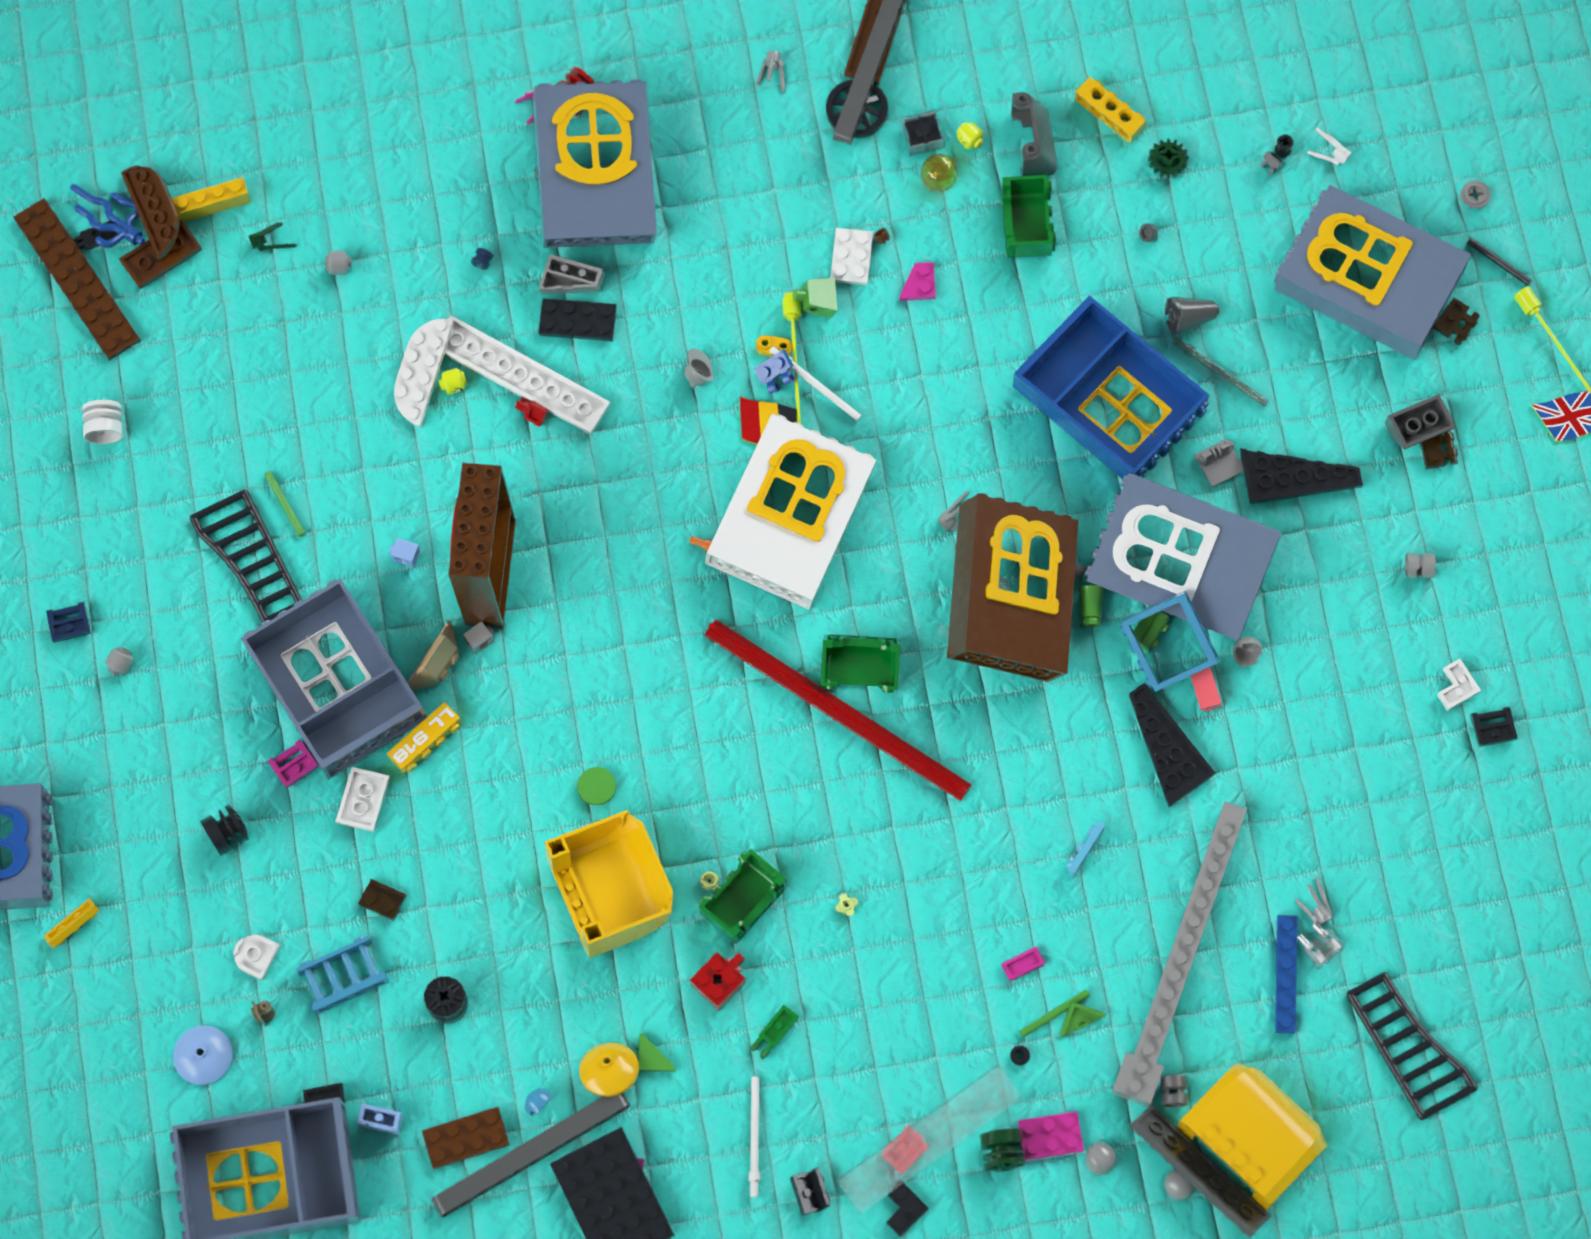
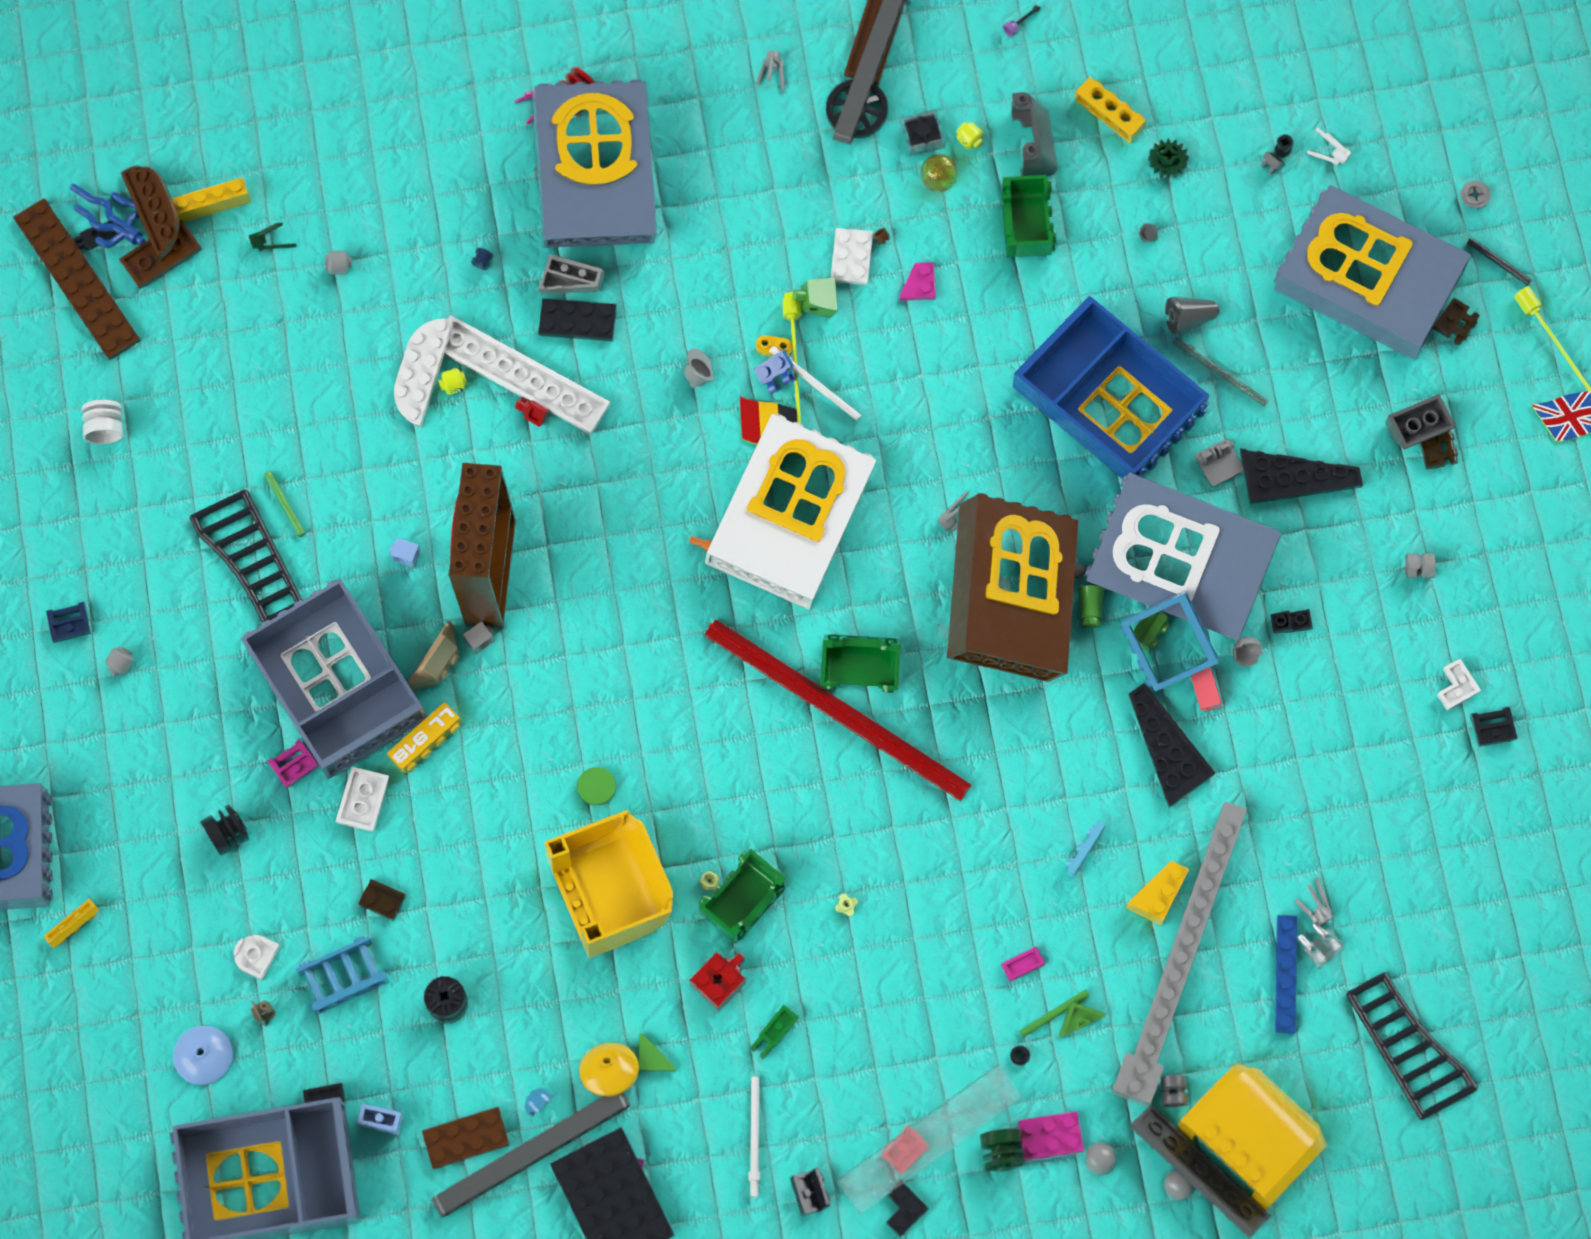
none -> medium lavender hinge [1003,5,1040,37]
none -> yellow wedge [1126,861,1189,926]
none -> black slope [1270,609,1313,633]

